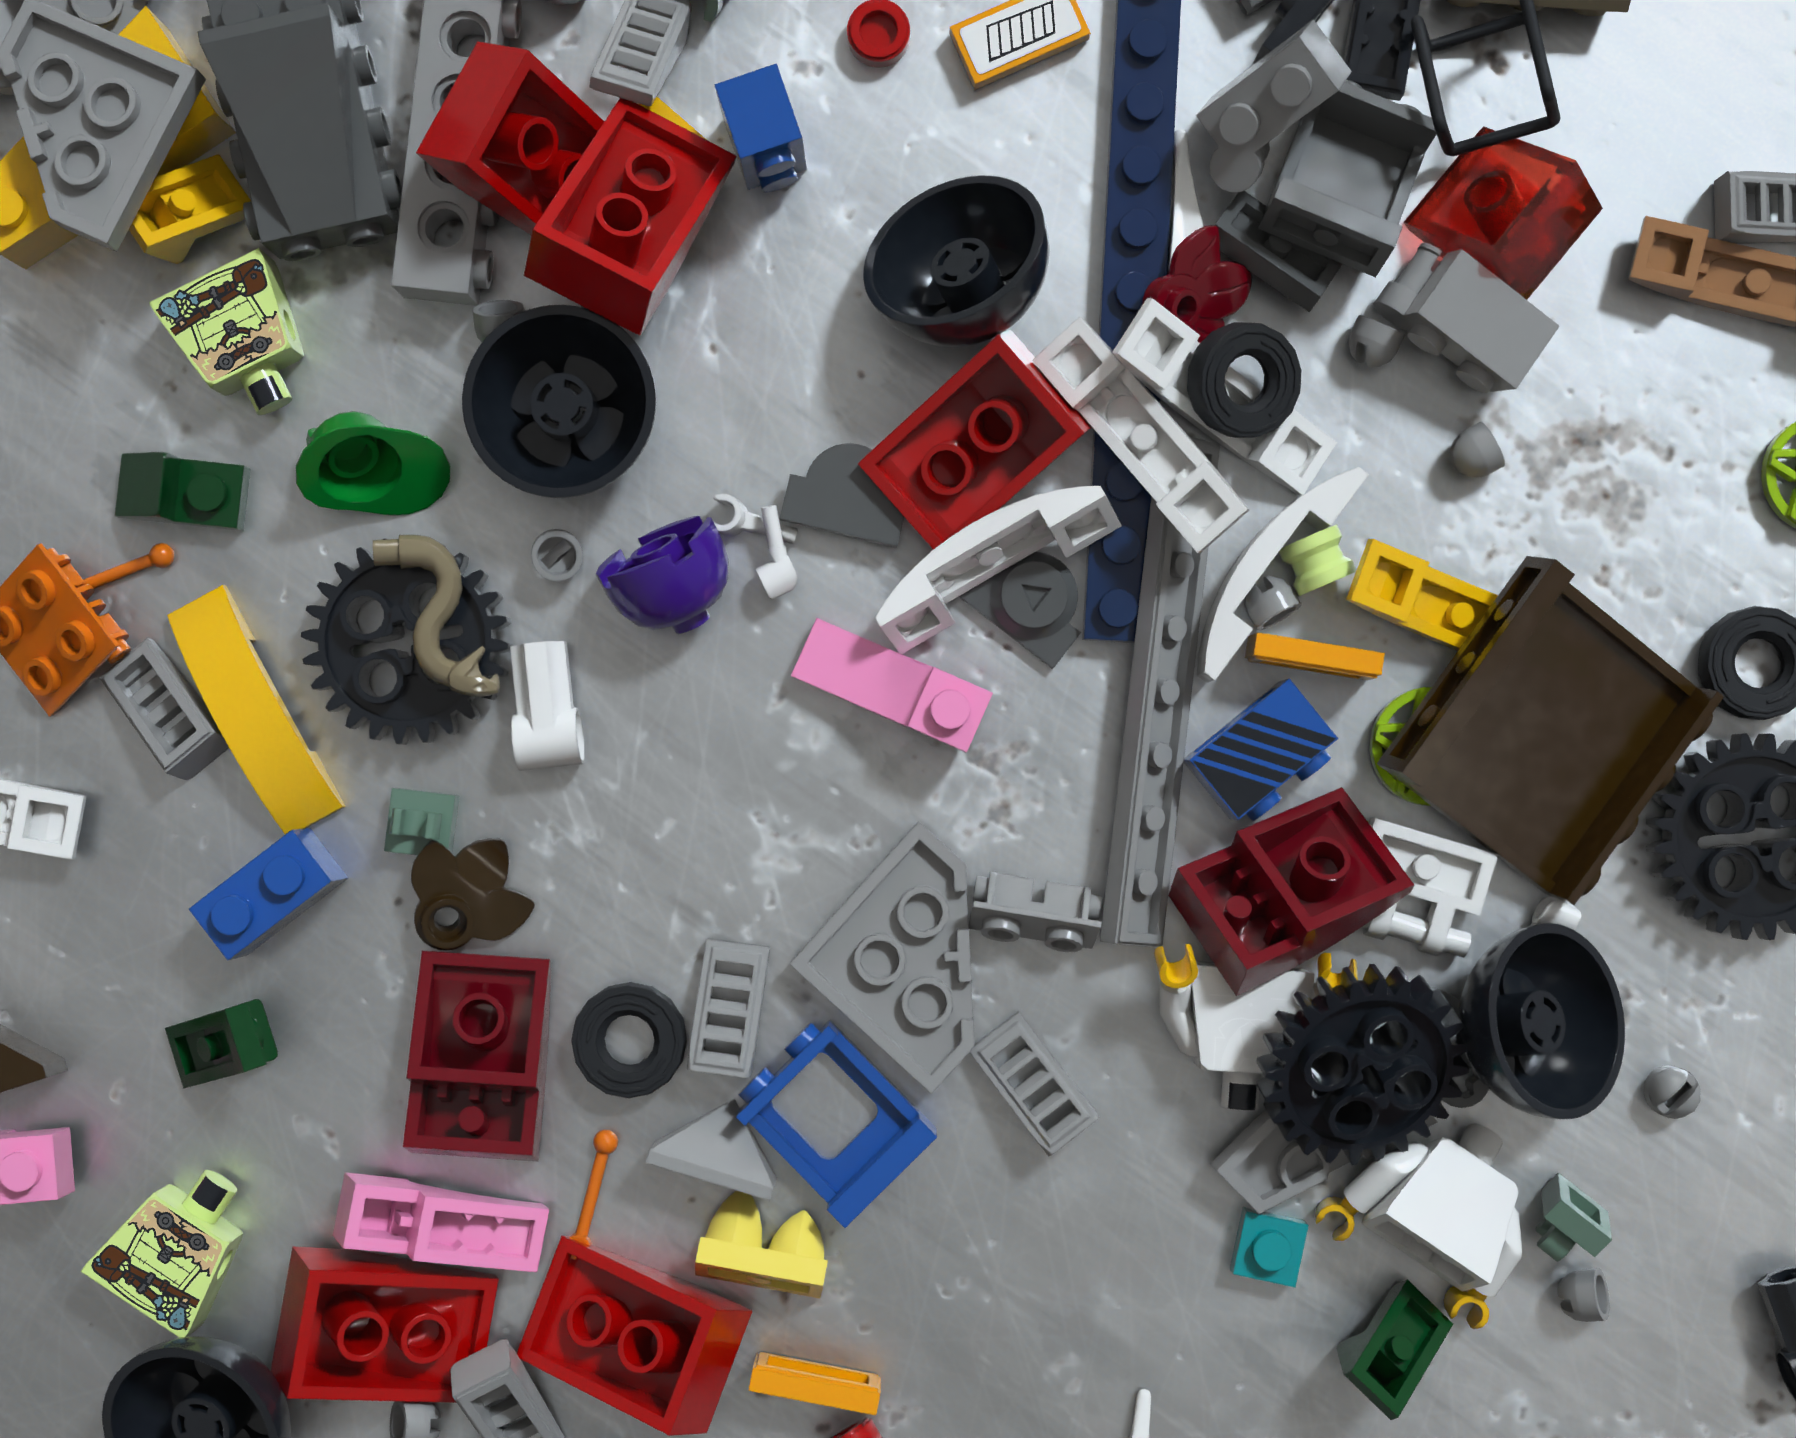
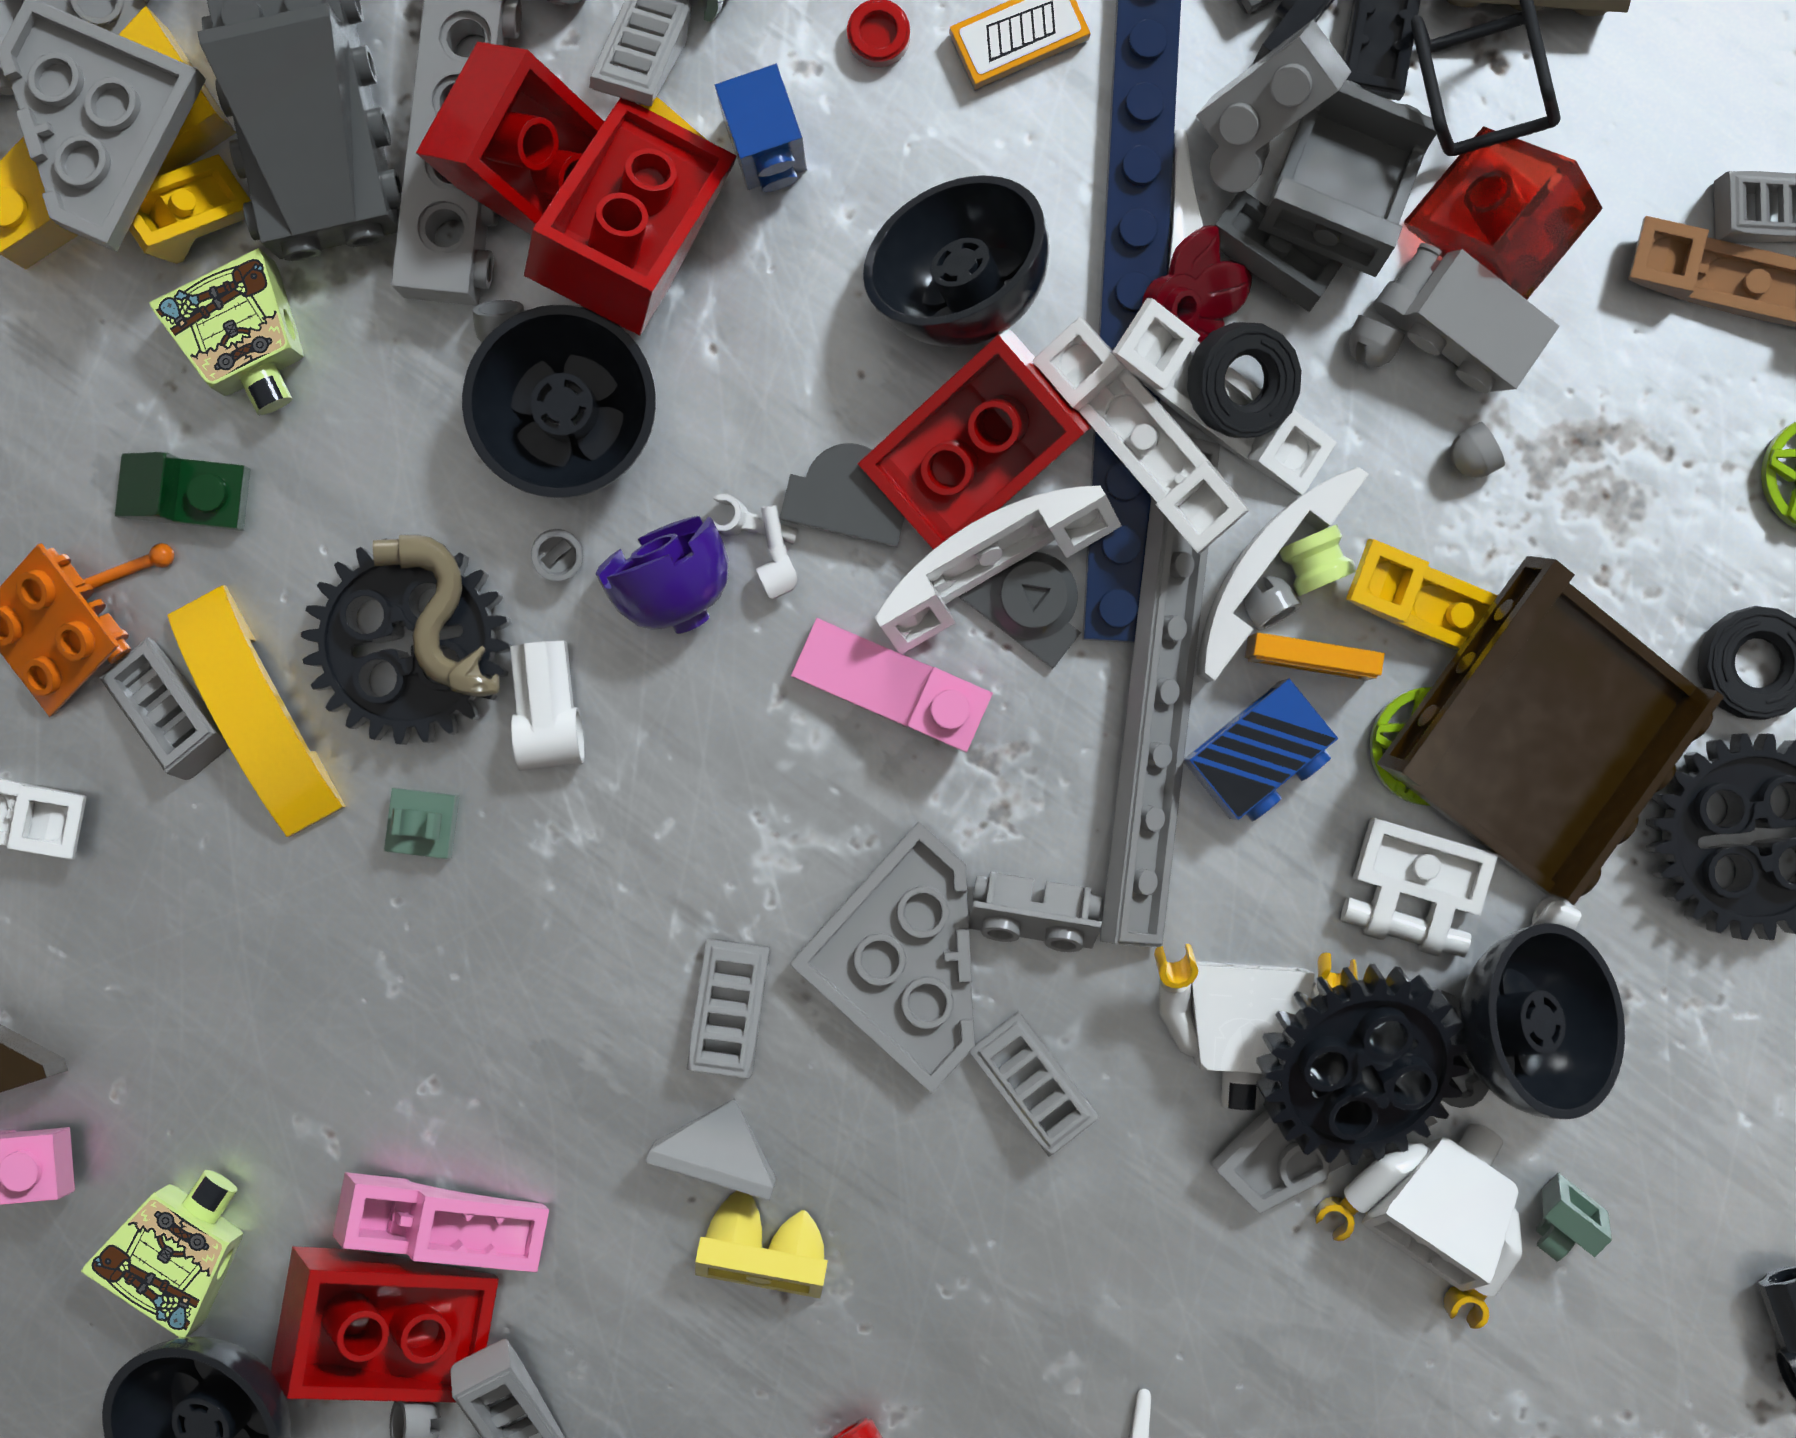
dark green slope [165,999,278,1089] -> none
blue brick [189,828,348,960] -> none
green piece [296,411,450,515] -> none
dark red slope [403,951,551,1162] -> none
dark brown plate [411,838,535,950] -> none
red slope [517,1236,752,1436] -> none
orange hinge [570,1130,618,1260] -> none
black tyre [571,982,687,1098] -> none
blue window [736,1020,937,1228] -> none
light orange tile [748,1352,881,1415] -> none
dark red slope [1168,787,1414,996] -> none
teal plate [1230,1207,1309,1288] -> none
dark green slope [1336,1279,1453,1420] -> none
light grey hinge [1557,1268,1610,1322] -> none
light grey hinge [1644,1065,1700,1119] -> none

